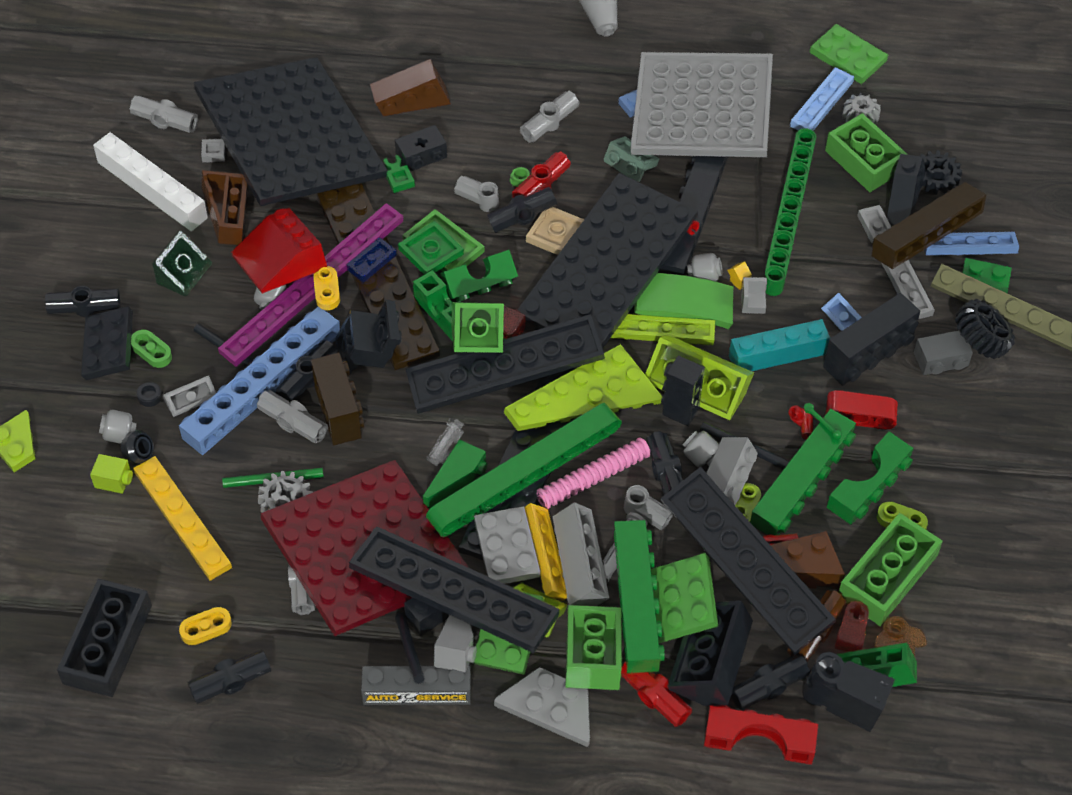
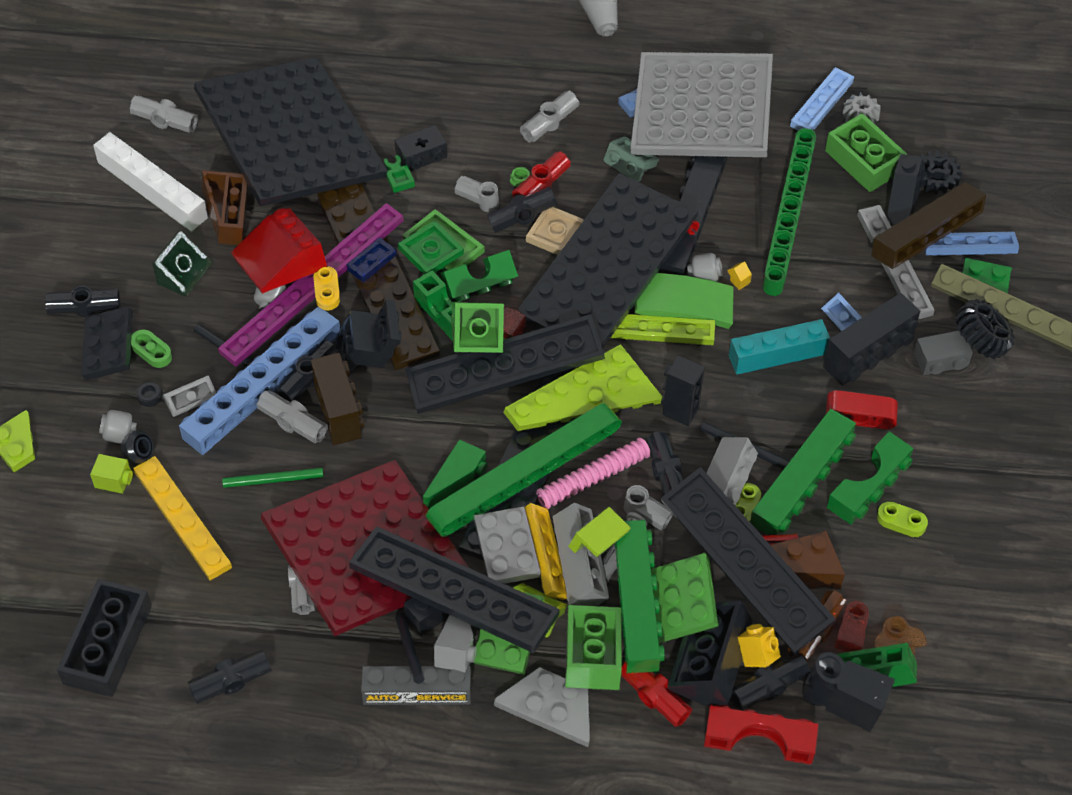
yellow plate [179,607,232,645] -> none
light grey plate [201,139,226,162] -> none
light grey gear [258,471,313,513] -> none
reddish brown wedge [370,59,451,116] -> none
clear wing [426,418,464,466] -> none
lime slope [645,335,754,420] -> none
light grey head [683,431,719,468] -> none
light grey panel [741,277,767,314] -> none
red arm [788,405,813,439] -> none
green hinge [804,403,842,439] -> none
bright green plate [810,24,888,84] -> none
bright green brick [839,513,943,626] -> none
none -> lime panel [568,507,630,557]
none -> yellow brick [738,624,781,667]

